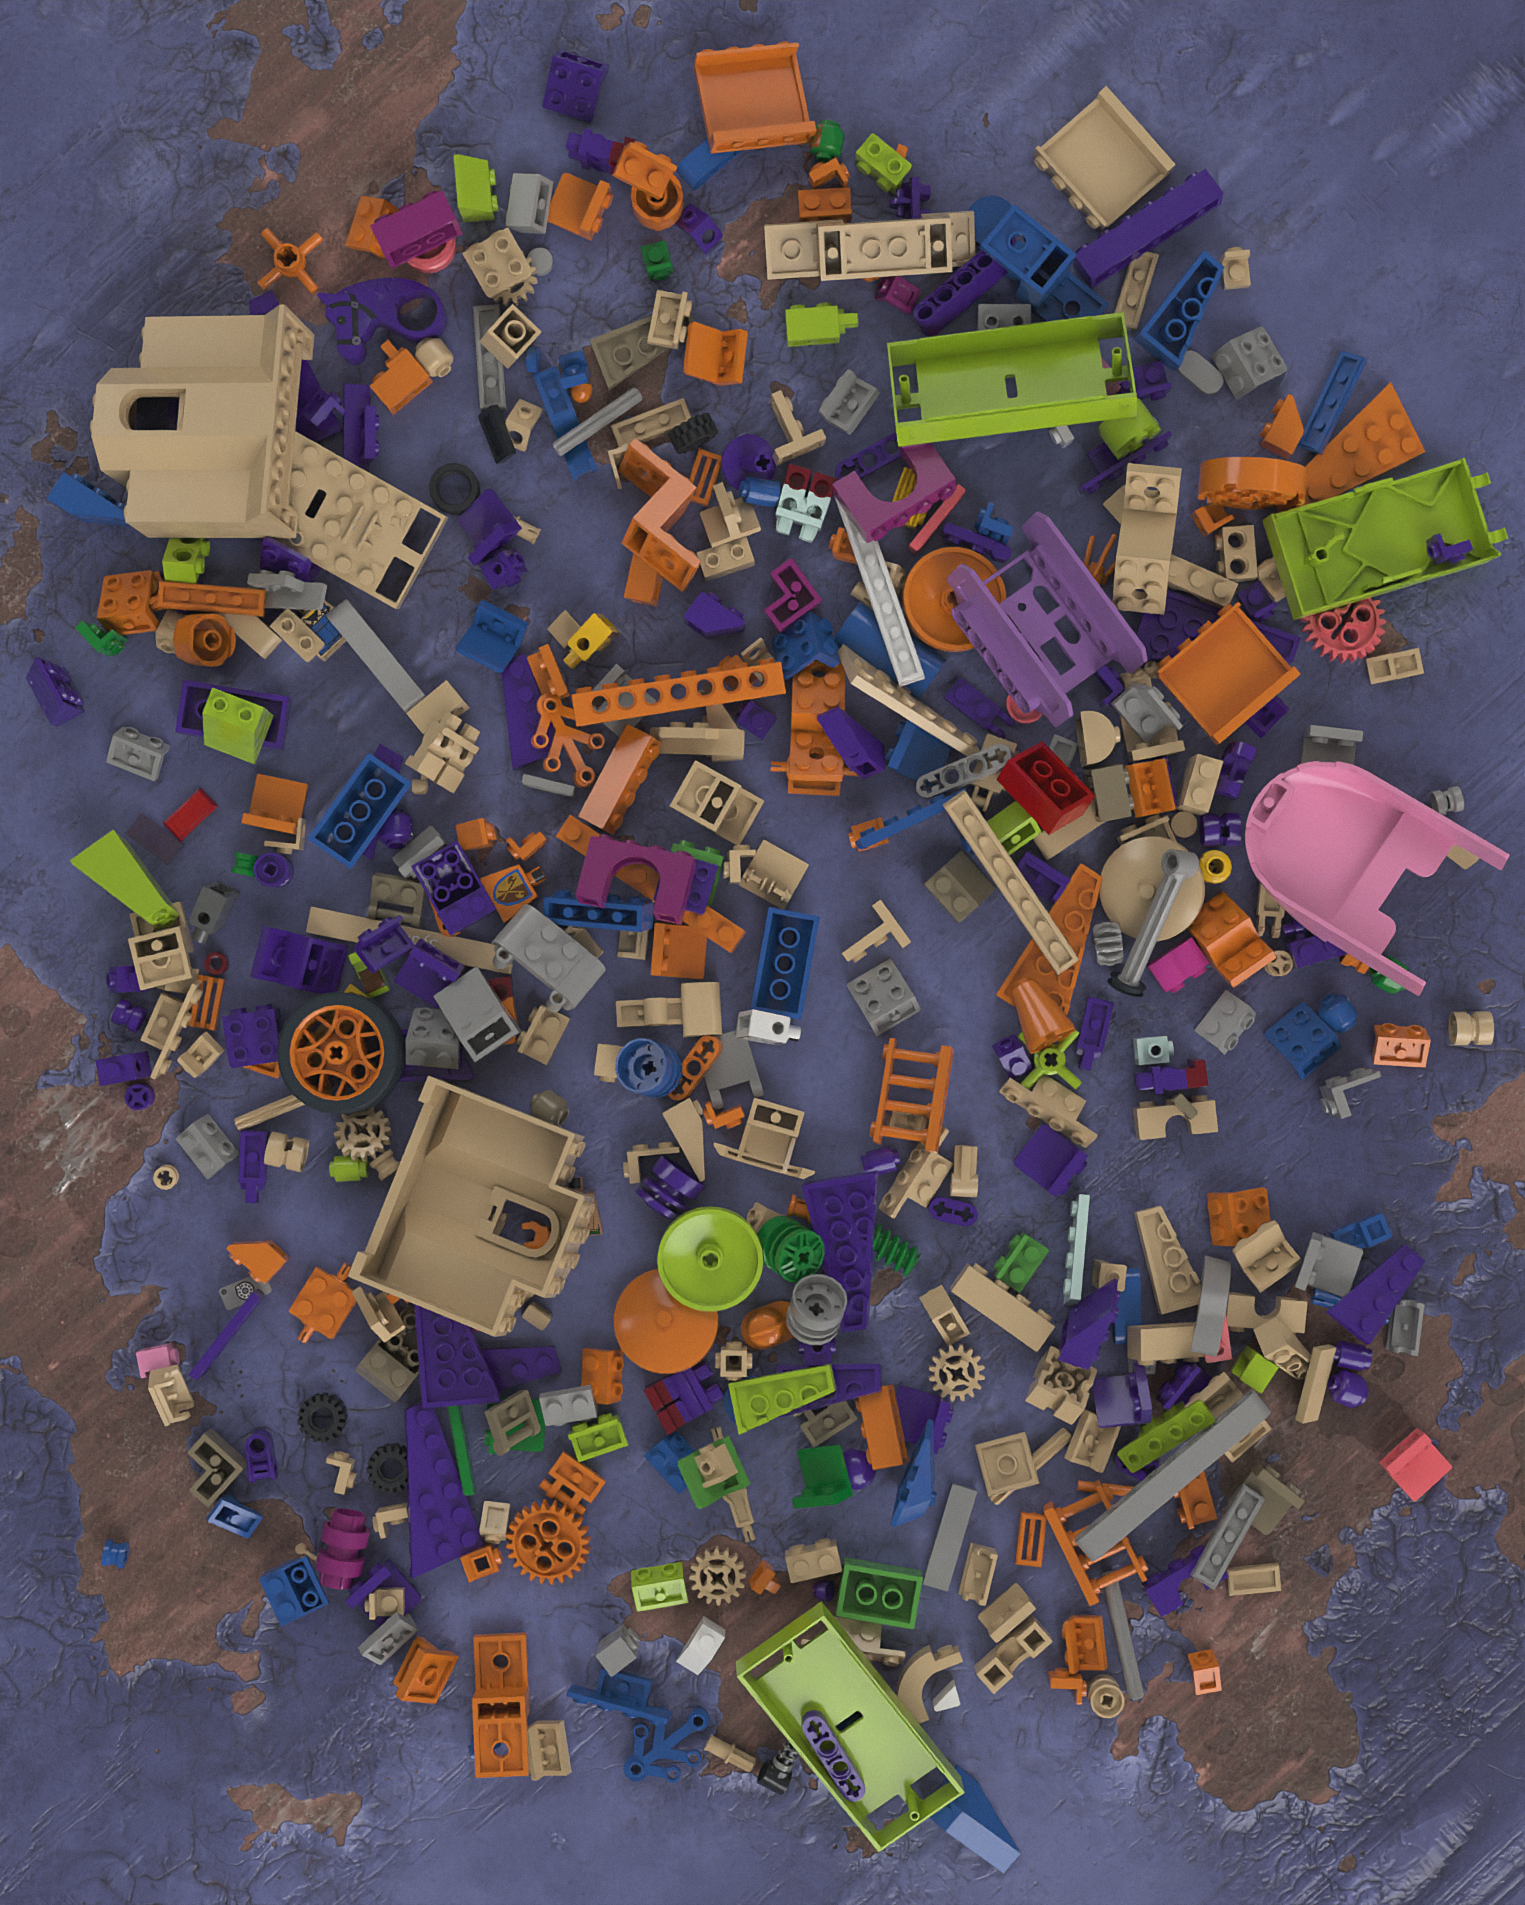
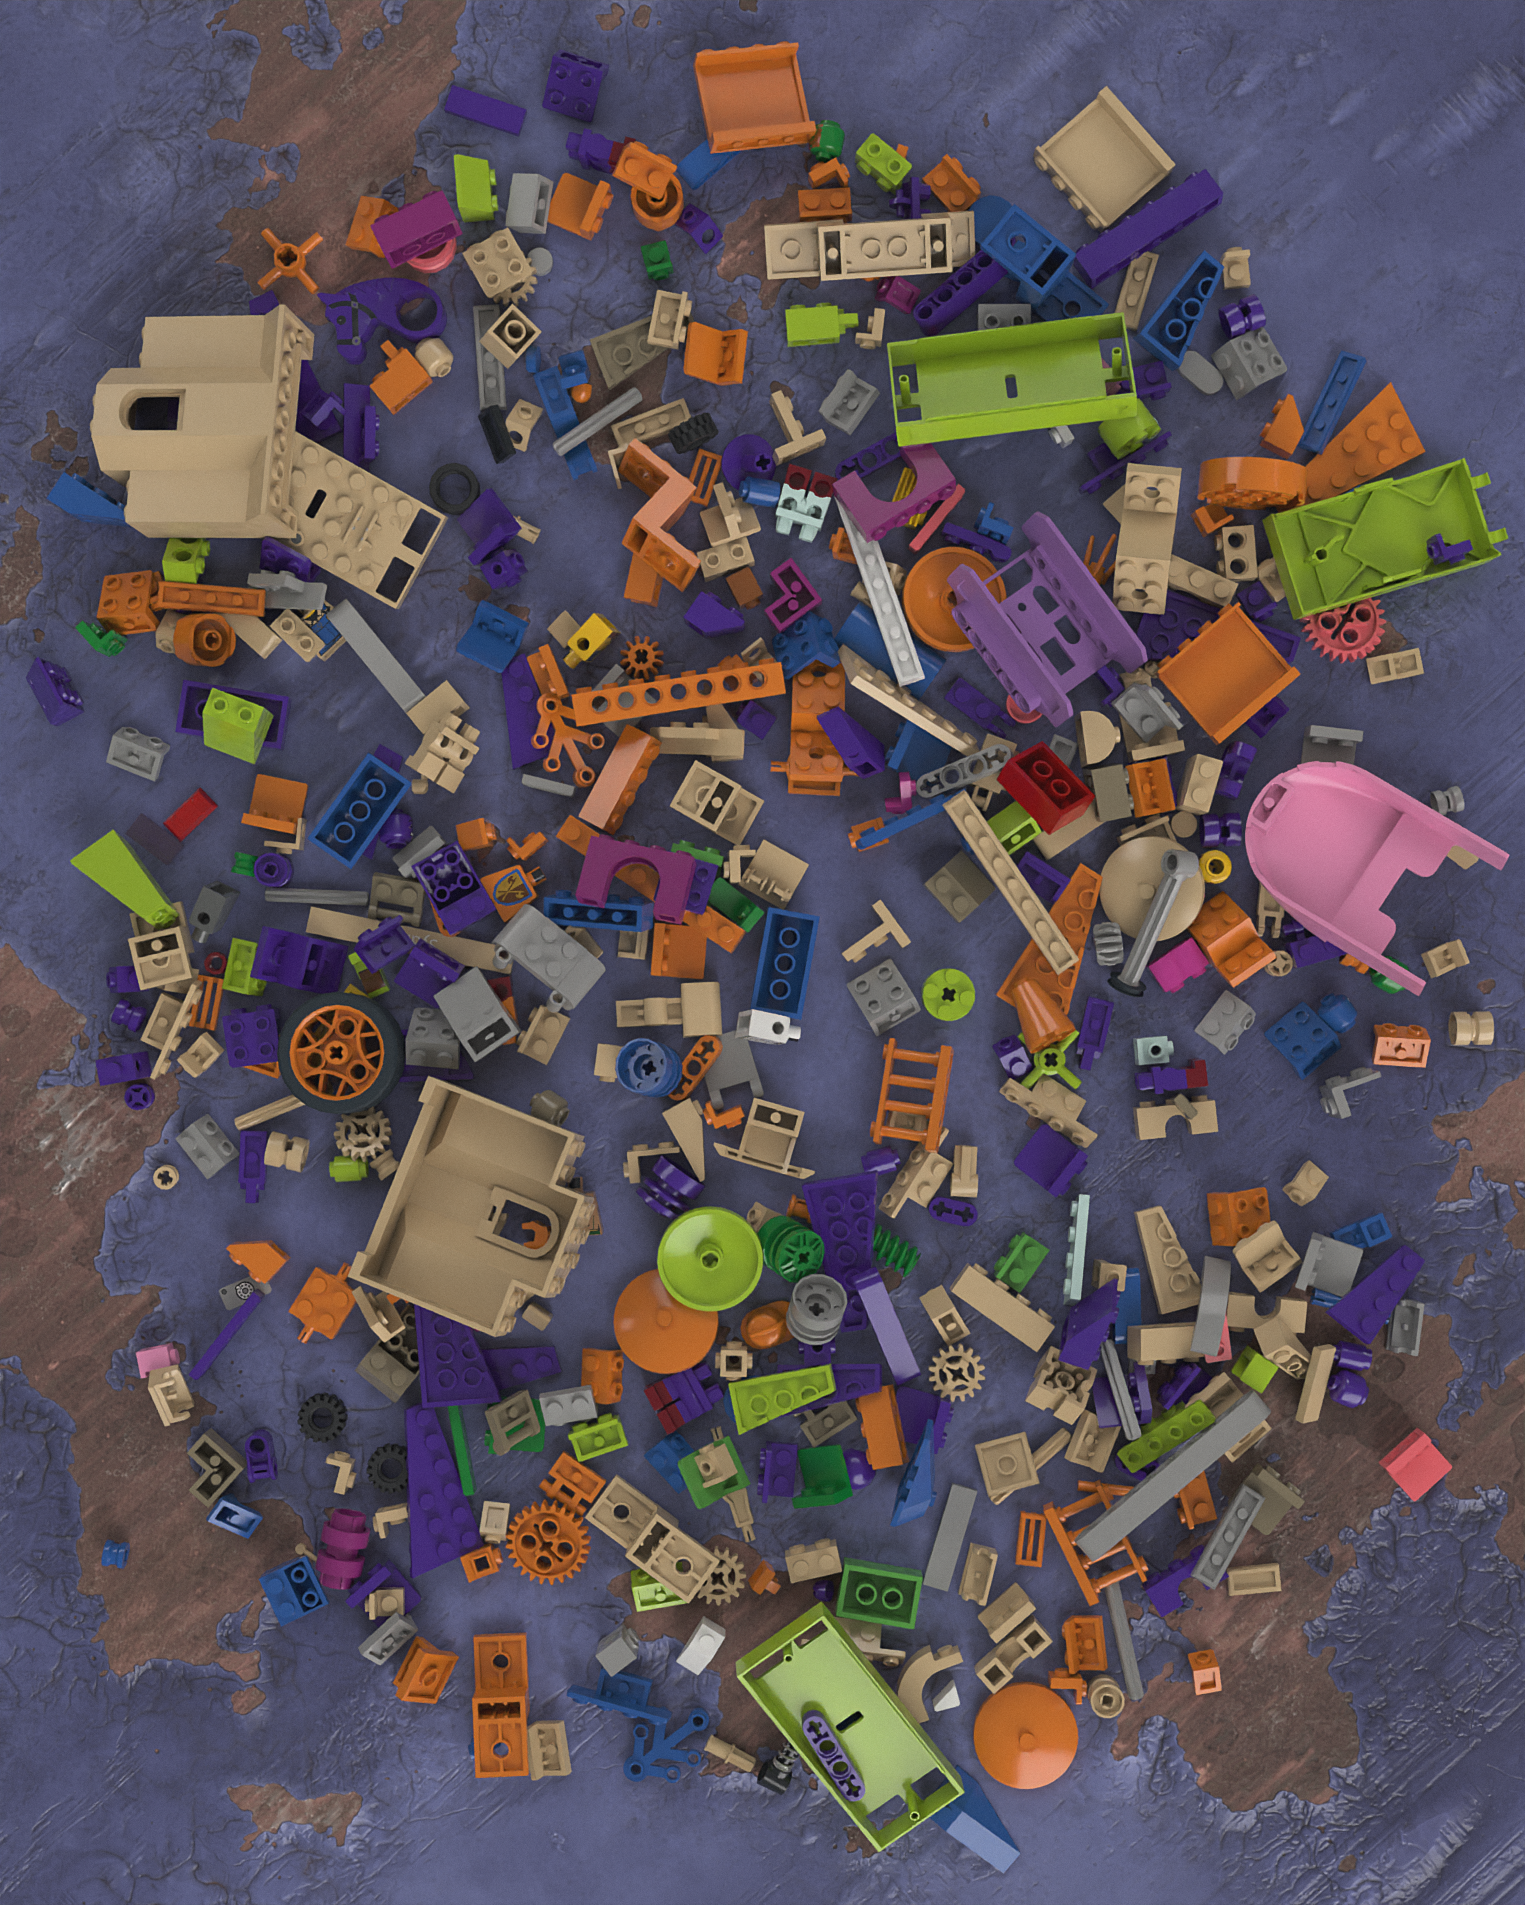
none -> lime bracket [222,938,266,996]
none -> light grey axle [265,887,369,906]
none -> dark purple tile [444,85,527,137]
none -> tan bracket [585,1474,720,1604]
none -> orange gear [620,636,664,680]
none -> green bracket [708,876,764,933]
none -> dark orange brick [725,566,763,610]
none -> dark purple bracket [757,1441,798,1503]
none -> beam [851,1266,921,1386]
none -> tan bracket [855,308,885,349]
none -> dark pink bracket [884,772,916,814]
none -> lime brick [921,968,975,1021]
none -> orange bracket [922,154,981,212]
none -> orange dish [973,1682,1078,1789]
none -> light grey axle [1100,1339,1142,1440]
none -> dark purple wheel [1218,294,1266,340]
none -> tan bracket [1282,1160,1329,1206]
none -> tan bracket [1421,939,1469,978]

